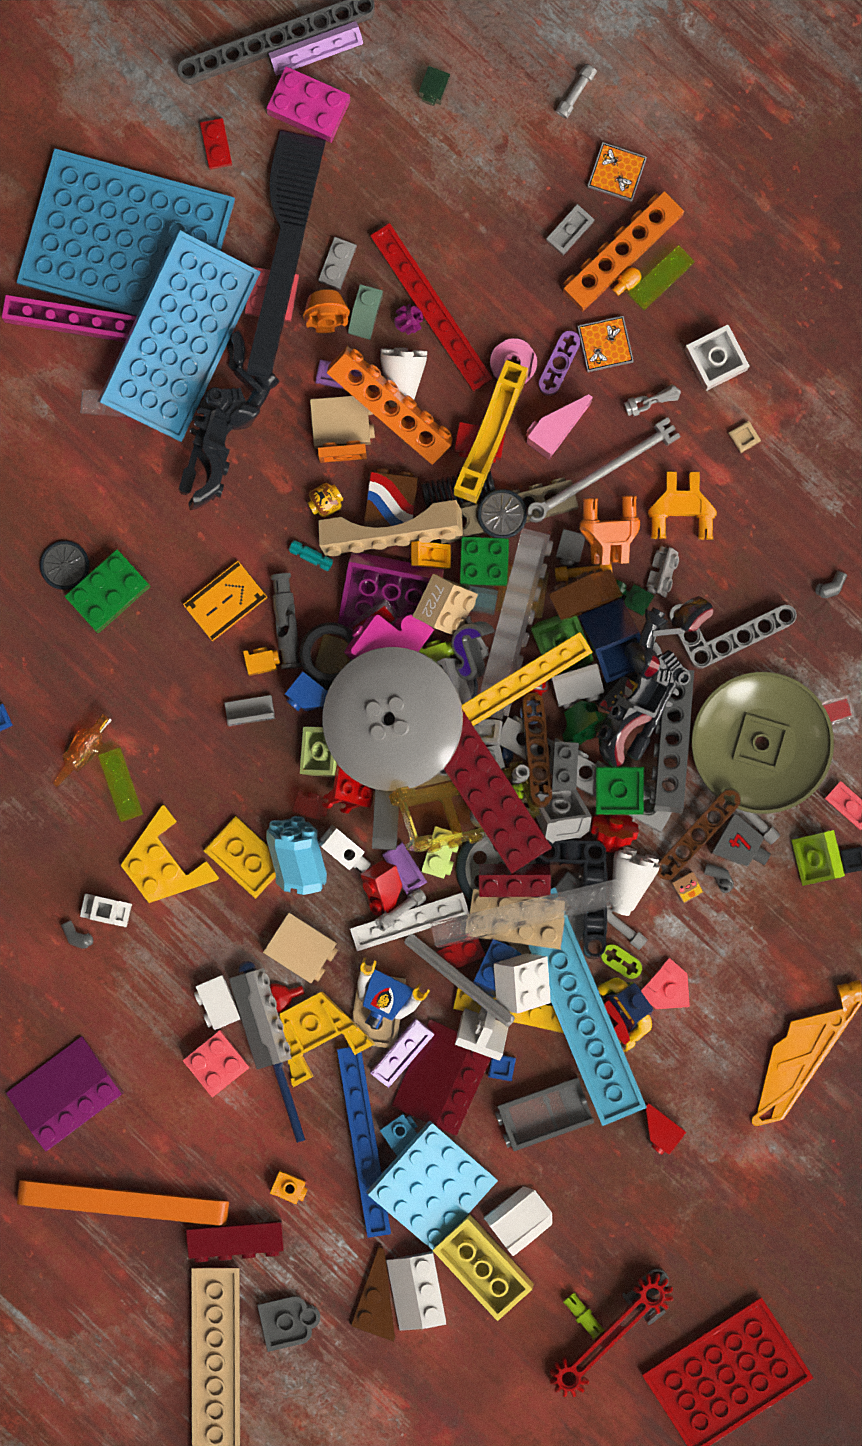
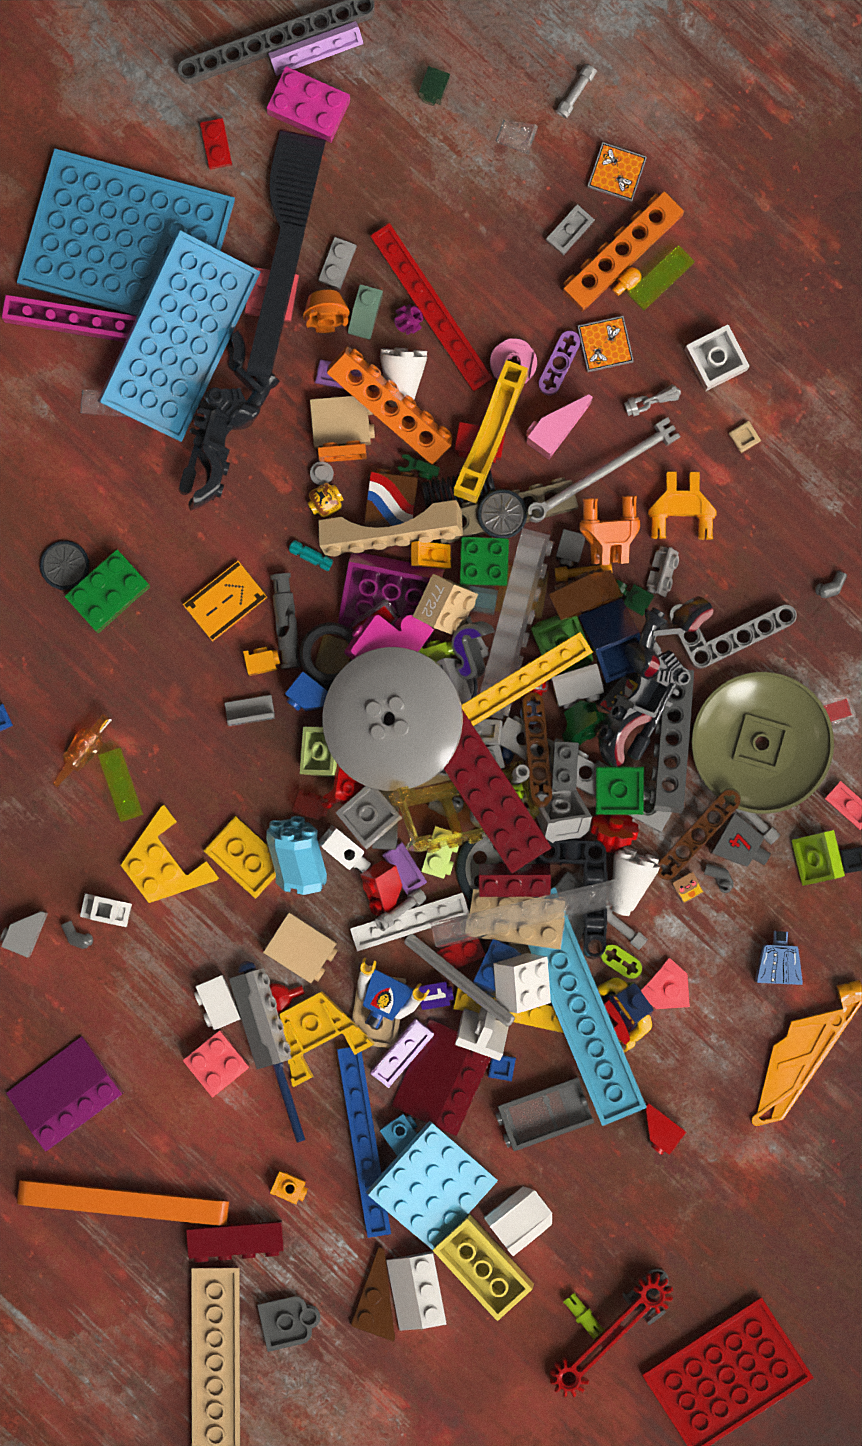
none -> light grey slope [0,912,48,957]
none -> light grey plate [310,462,334,485]
none -> light grey plate [336,786,402,849]
none -> dark green plate [398,454,440,481]
none -> dark purple brick [419,982,454,1010]
none -> dark grey arm [428,797,464,817]
none -> clear slope [495,120,538,155]
none -> medium blue torso [755,931,803,985]

